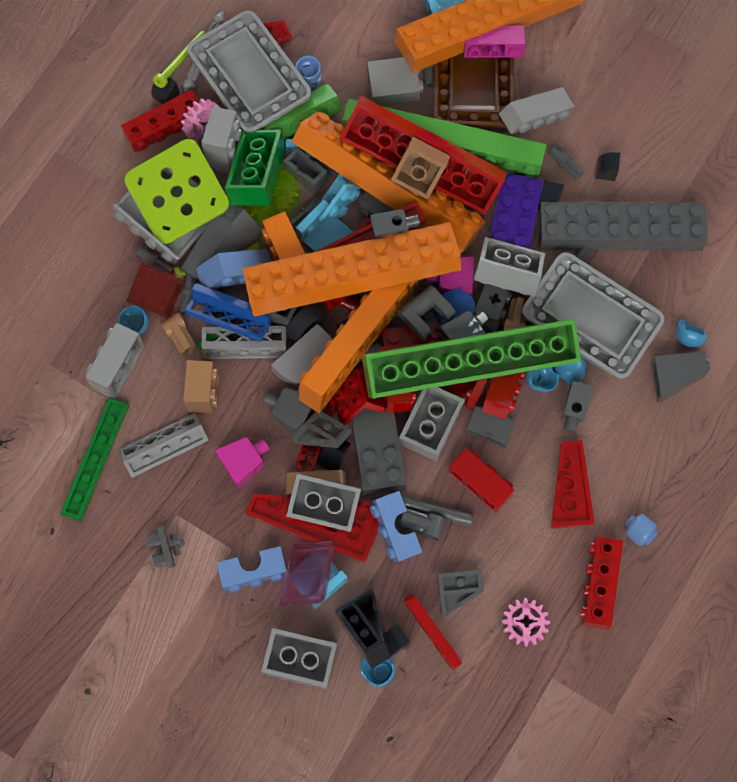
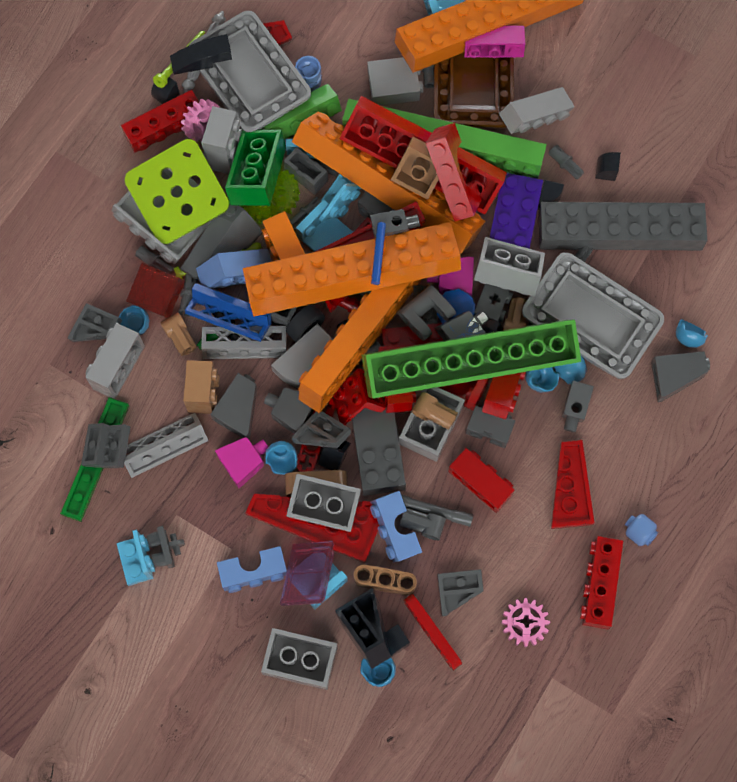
none -> dark grey wing [68,303,122,342]
none -> dark grey slope [81,423,131,468]
none -> medium azure bracket [117,530,155,586]
none -> black slope [170,34,232,75]
none -> dark grey slope [210,373,257,439]
none -> dark azure hair [265,441,298,475]
none -> medium nougat beam [354,565,417,595]
none -> blue bar [371,222,386,285]
none -> medium nougat piece [411,392,458,430]
none -> red arch [426,122,482,222]

